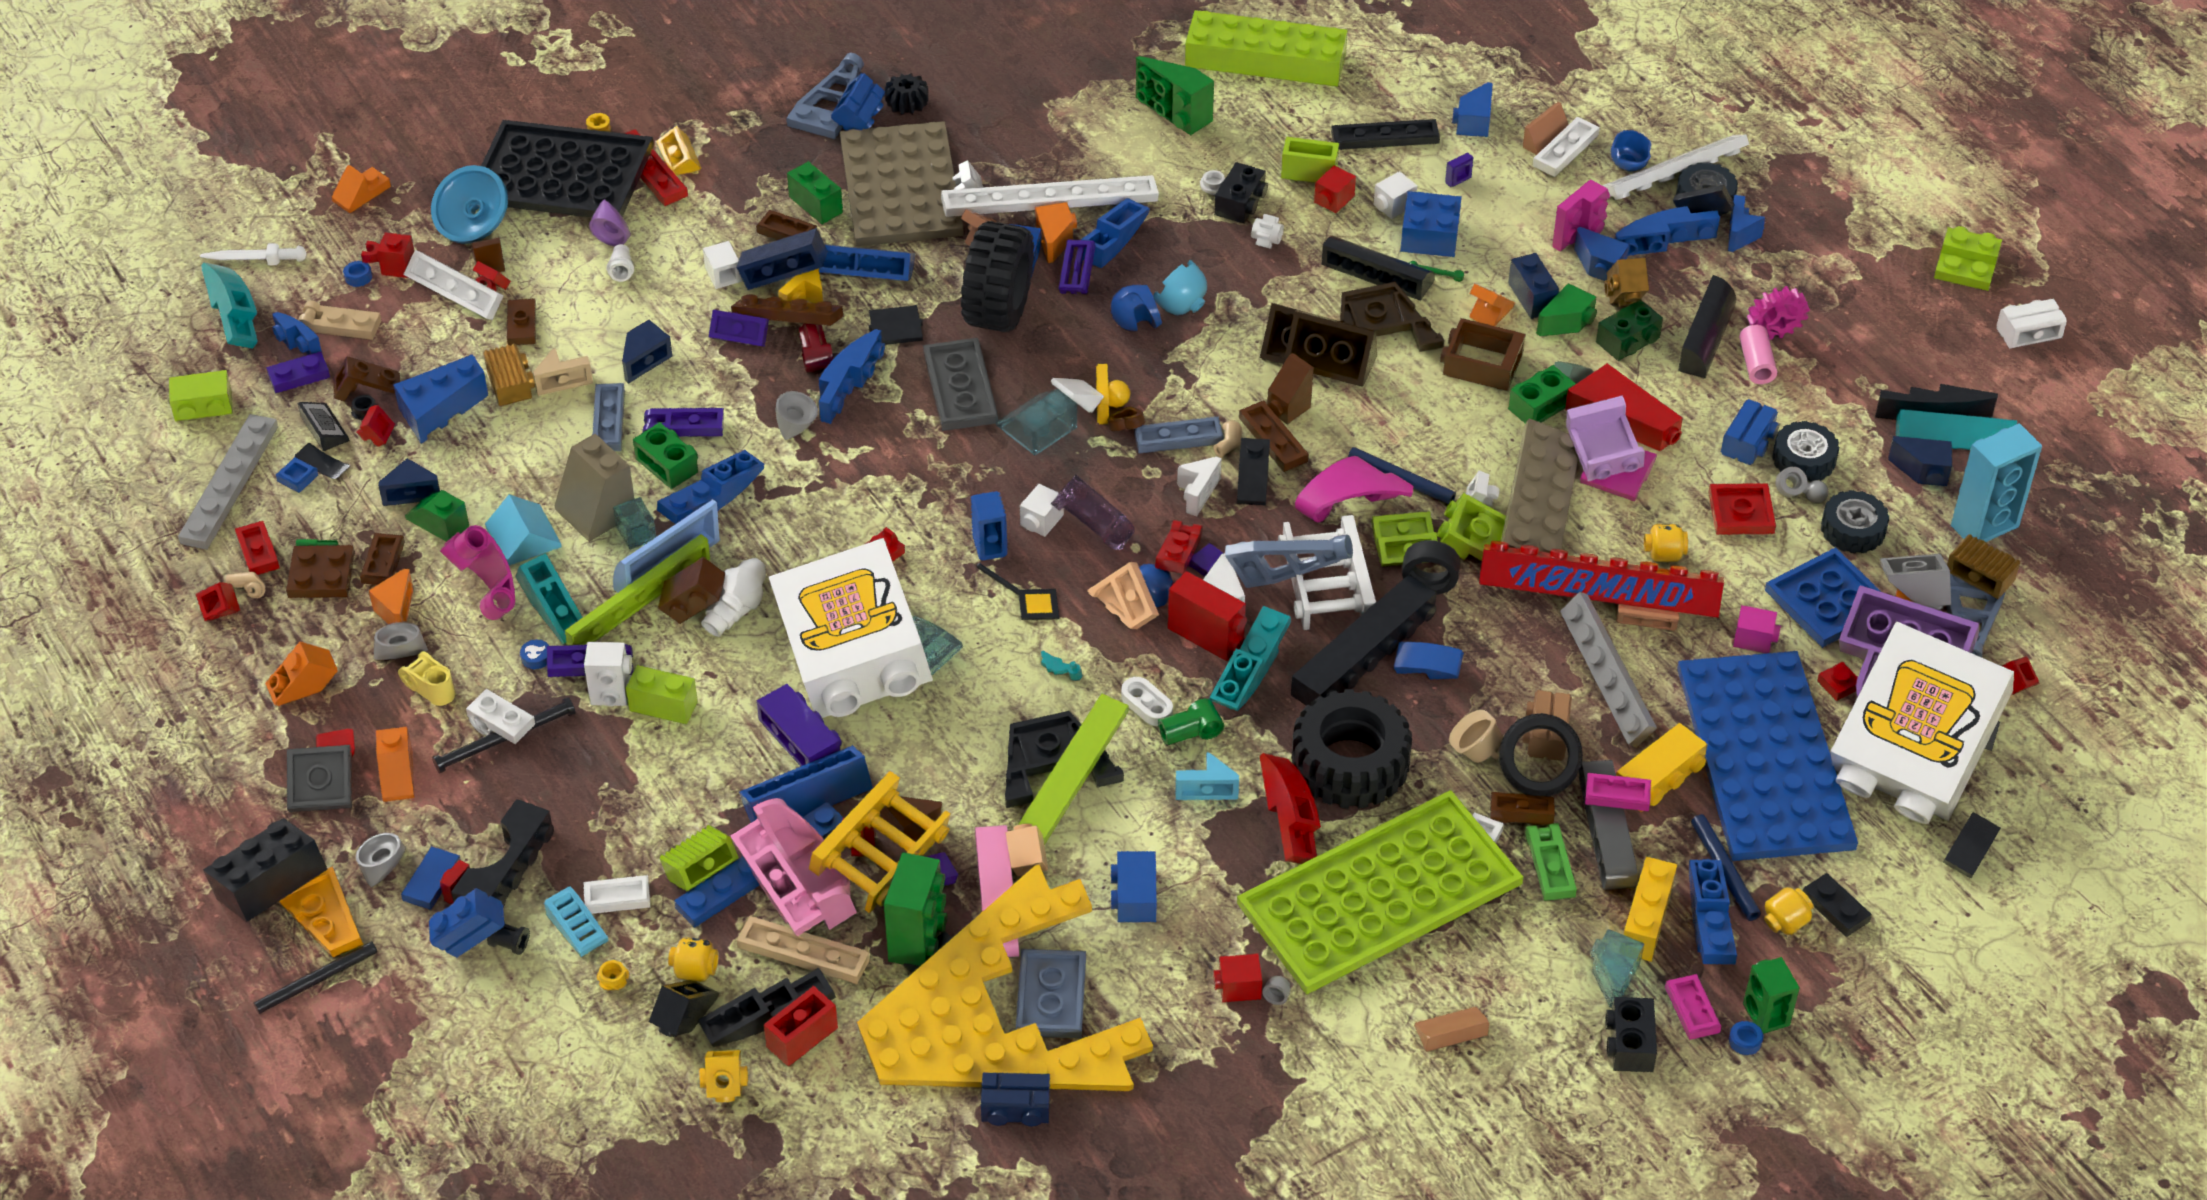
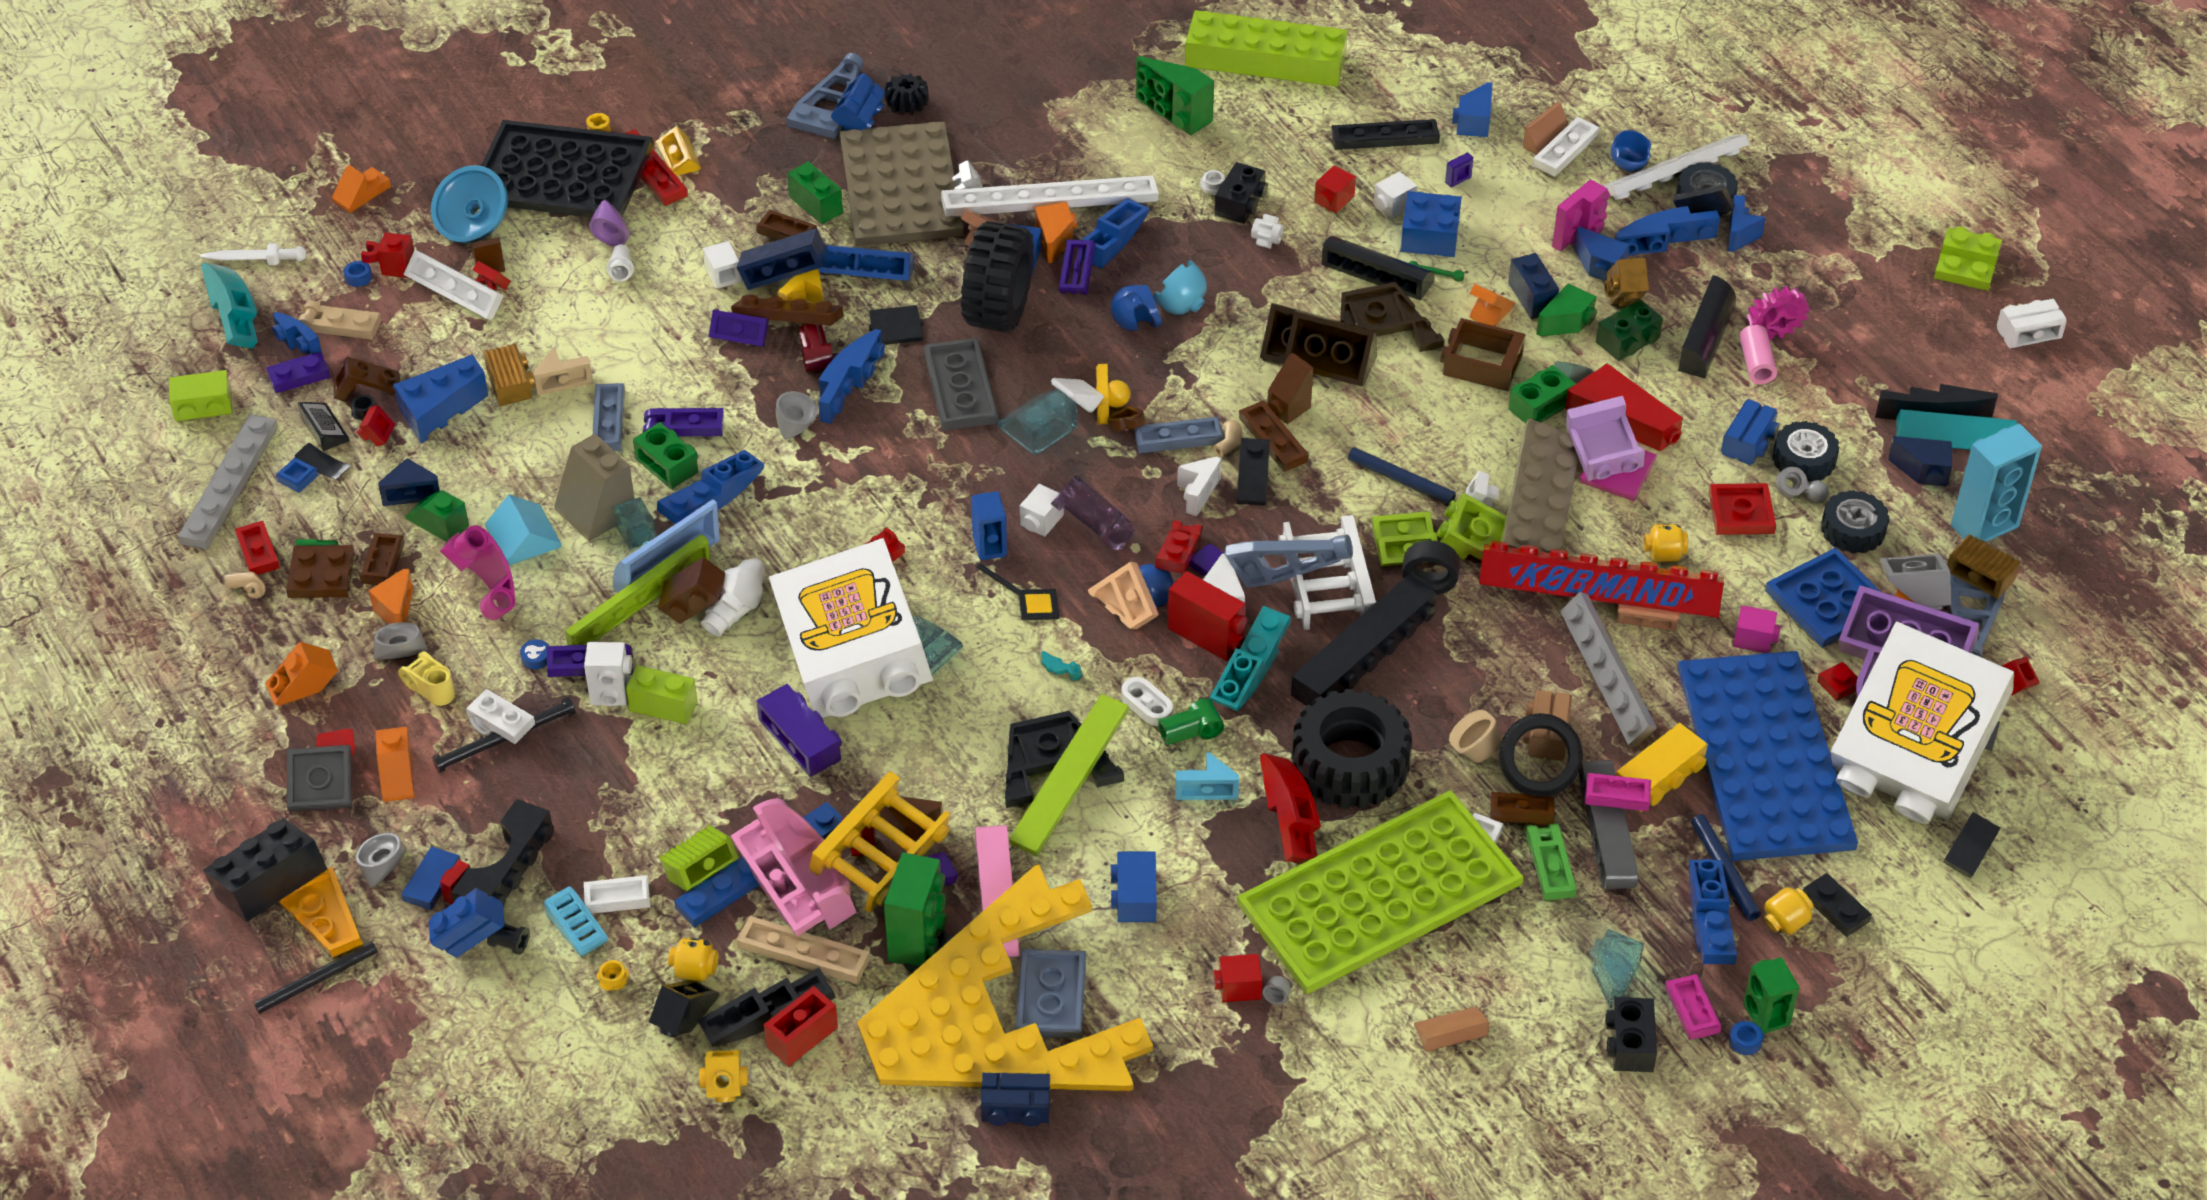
red slope [196,582,240,622] -> none
reddish brown plate [507,298,536,346] -> none
teal slope [515,553,583,644] -> none
dark blue slope [622,320,673,384] -> none
blue brick [739,745,873,823] -> none
light nougat brick [1005,824,1048,876] -> none
lime piece [1281,137,1339,182] -> none
dark pink panel [1295,456,1414,523] -> none
blue slope [1394,642,1464,680] -> none
yellow brick [1620,856,1678,962] -> none

